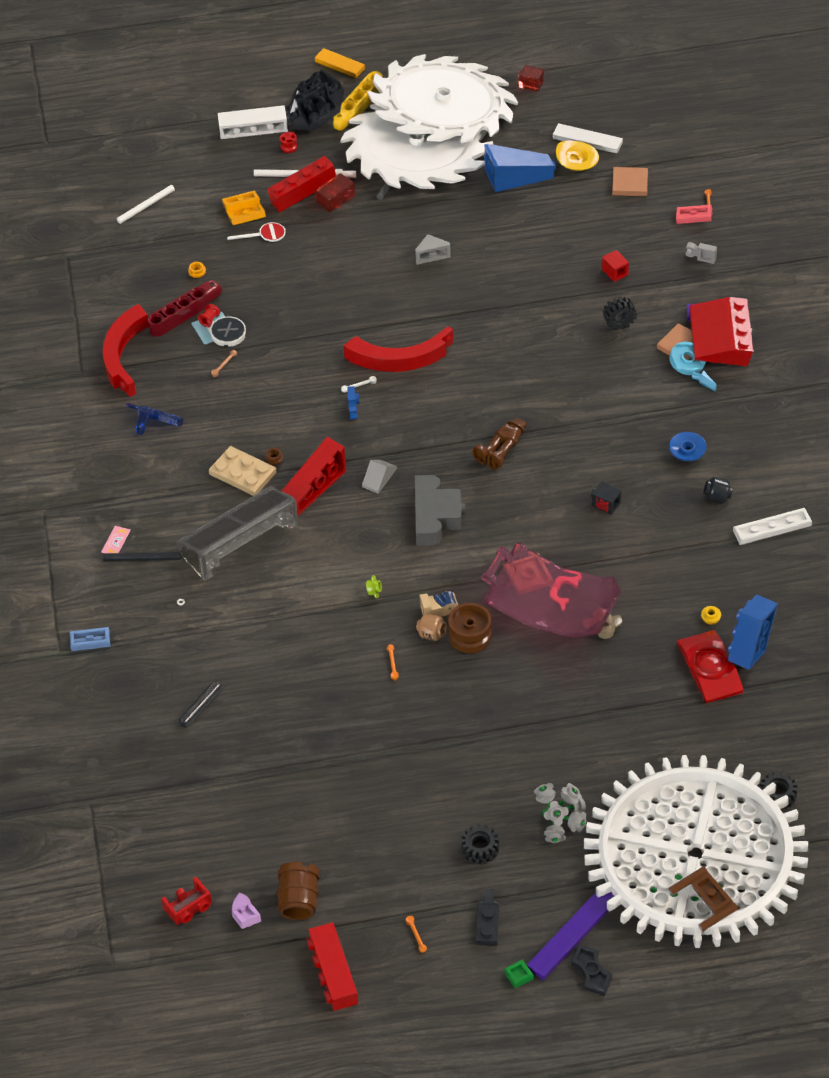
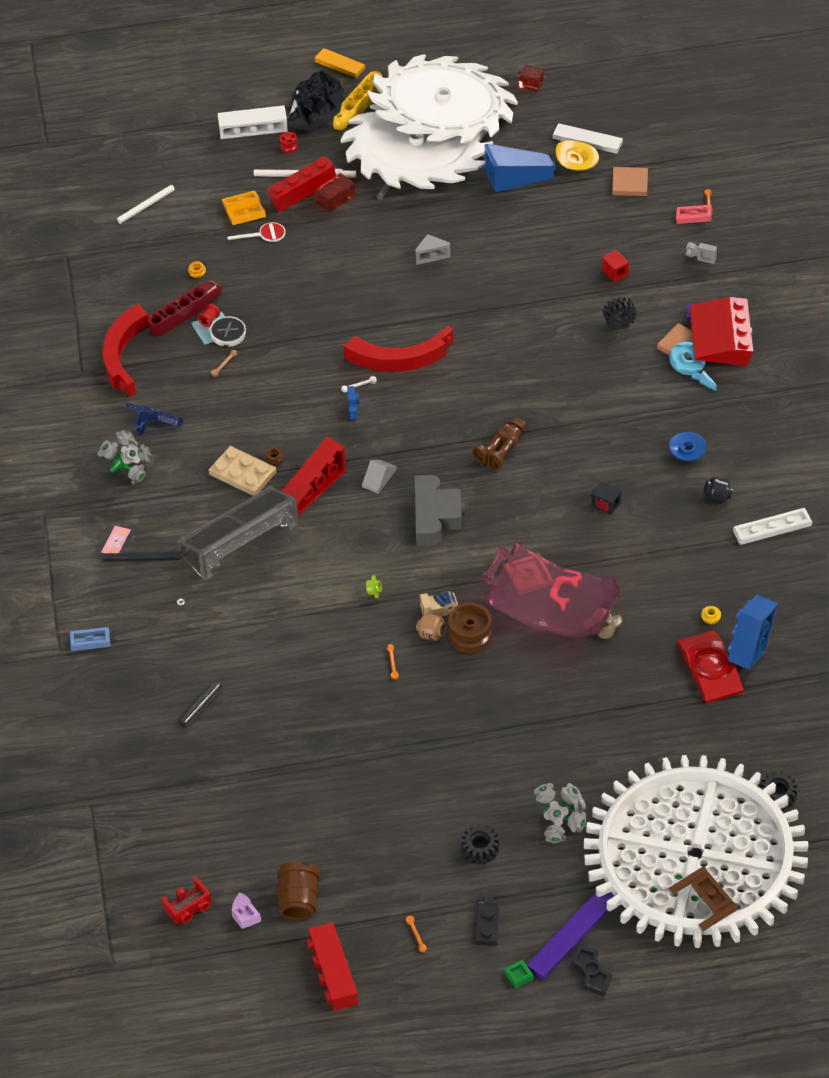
none -> light grey plant [97,430,152,485]

